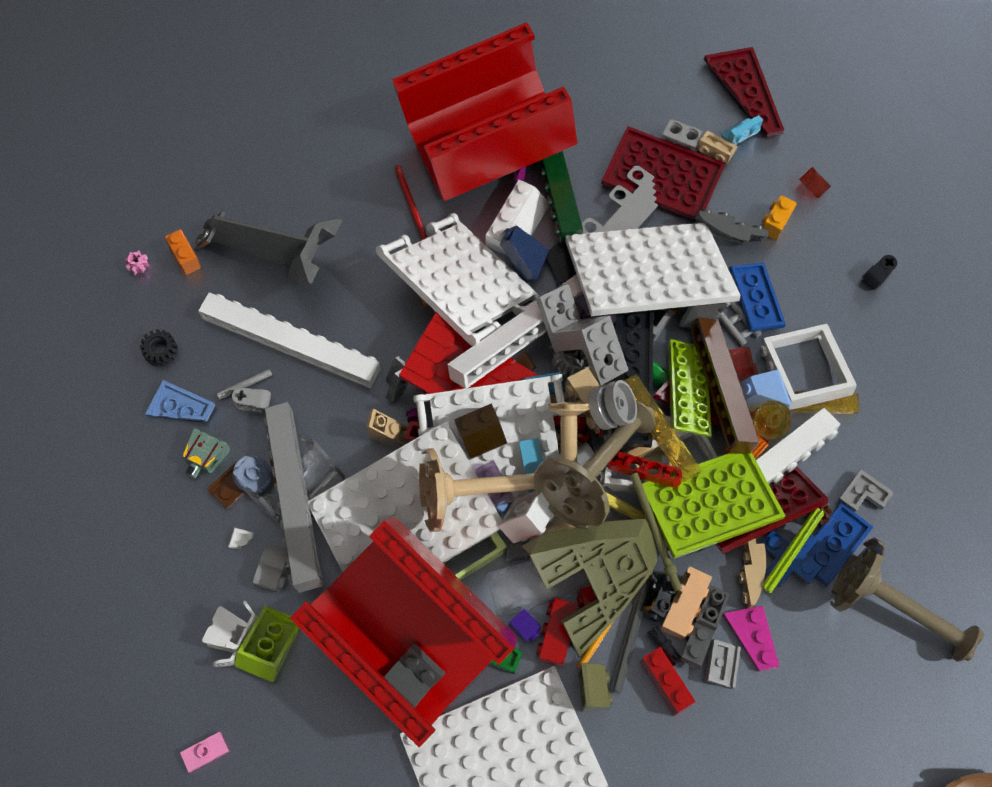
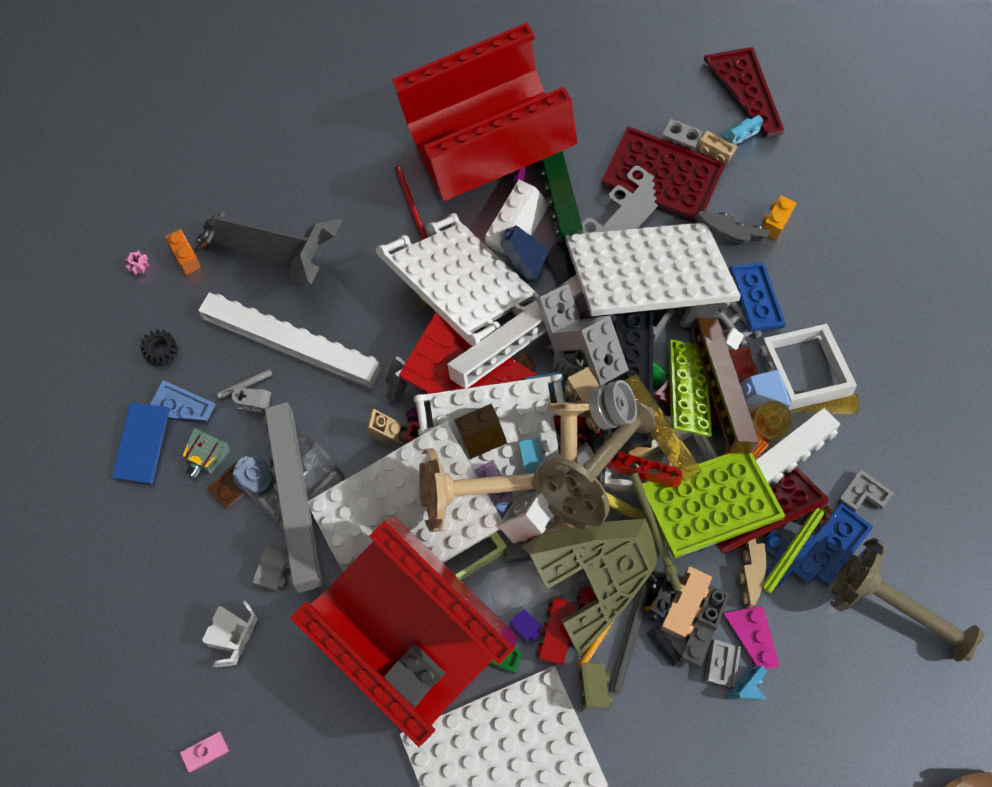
white tile [228,528,255,549] -> none
lime slope [235,606,300,682] -> none
red brick [640,647,696,716] -> none
clear red panel [799,167,831,198] -> none
black piece [862,255,898,289] -> none
none -> blue tile [112,402,170,484]
none -> white slope [723,328,743,350]
none -> dark azure slope [727,665,768,701]

